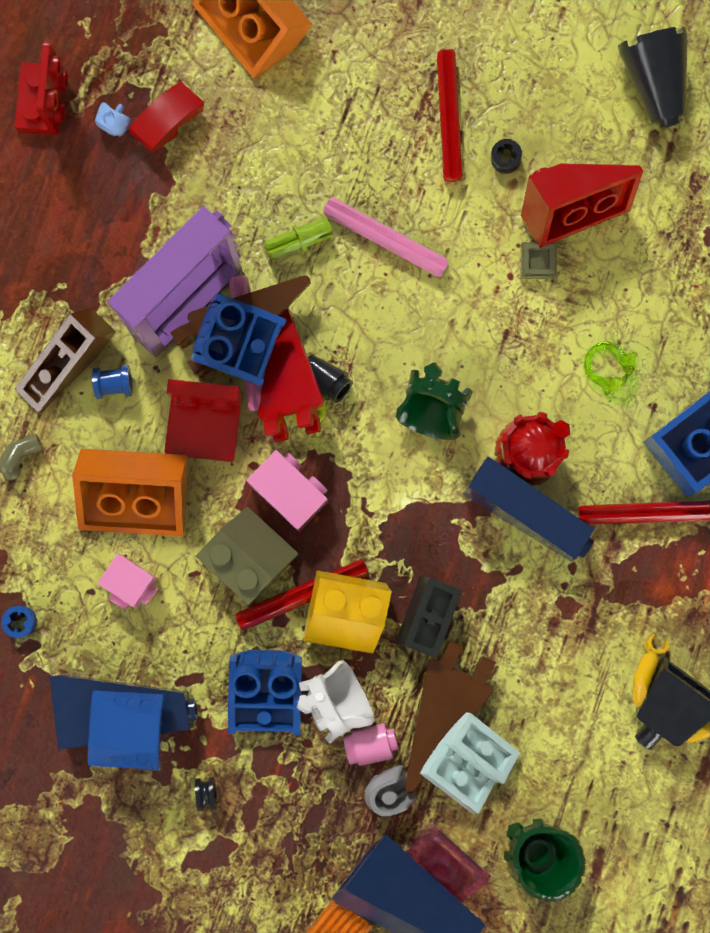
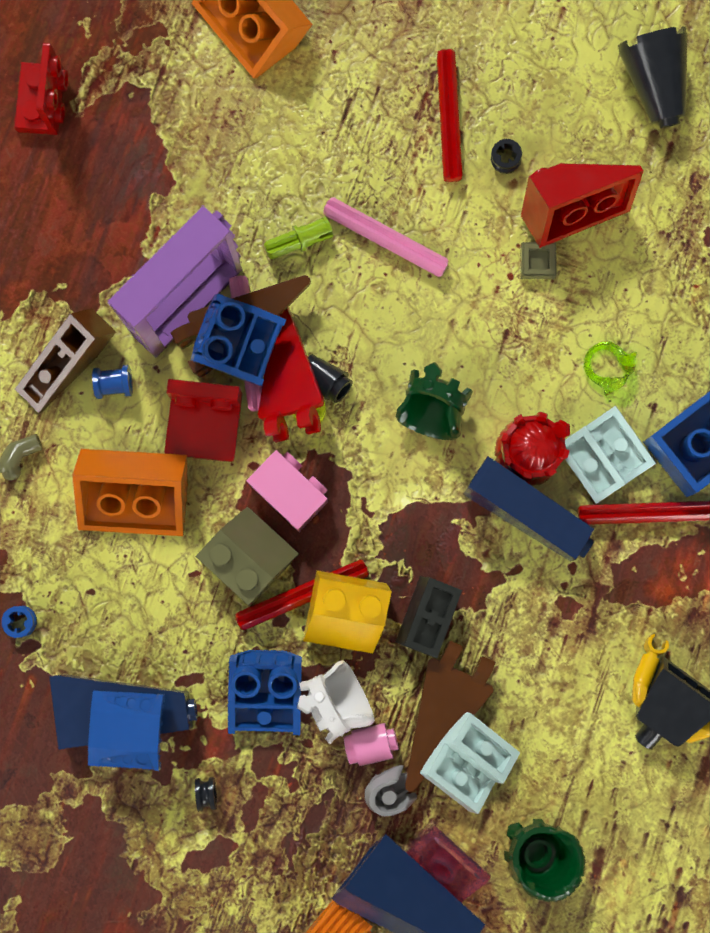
light blue piece [95,102,132,137] -> none
bright pink brick [97,554,158,610] -> none
red slope [129,81,204,153] -> none
none -> light aqua slope [565,406,656,504]

